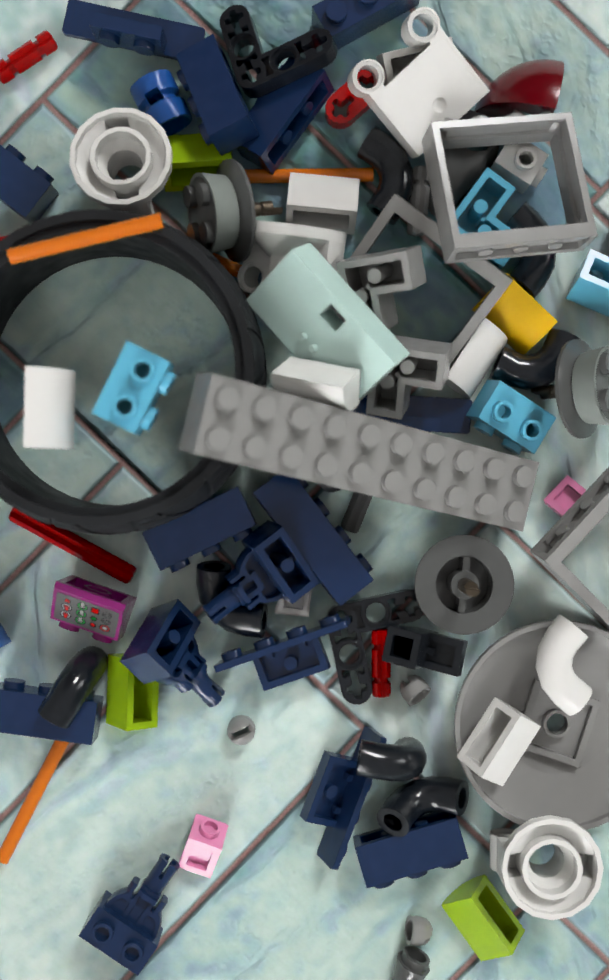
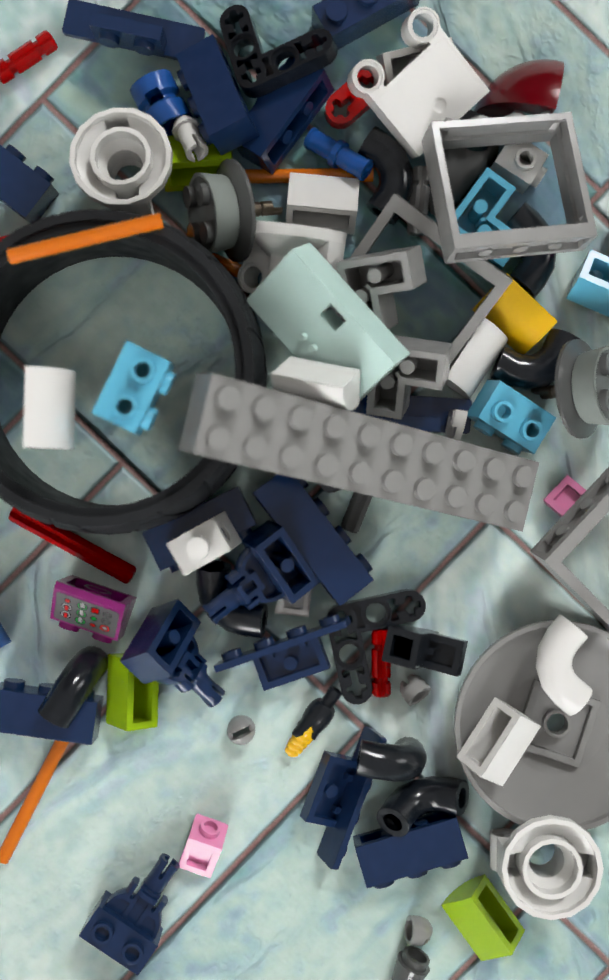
dark grey piece [414,535,514,635] -> none
none -> white torso [166,511,242,576]
none -> white pin [172,115,208,162]
none -> black piece [285,686,342,757]
none -> blue pin [303,127,373,181]
none -> white tile [444,409,468,441]

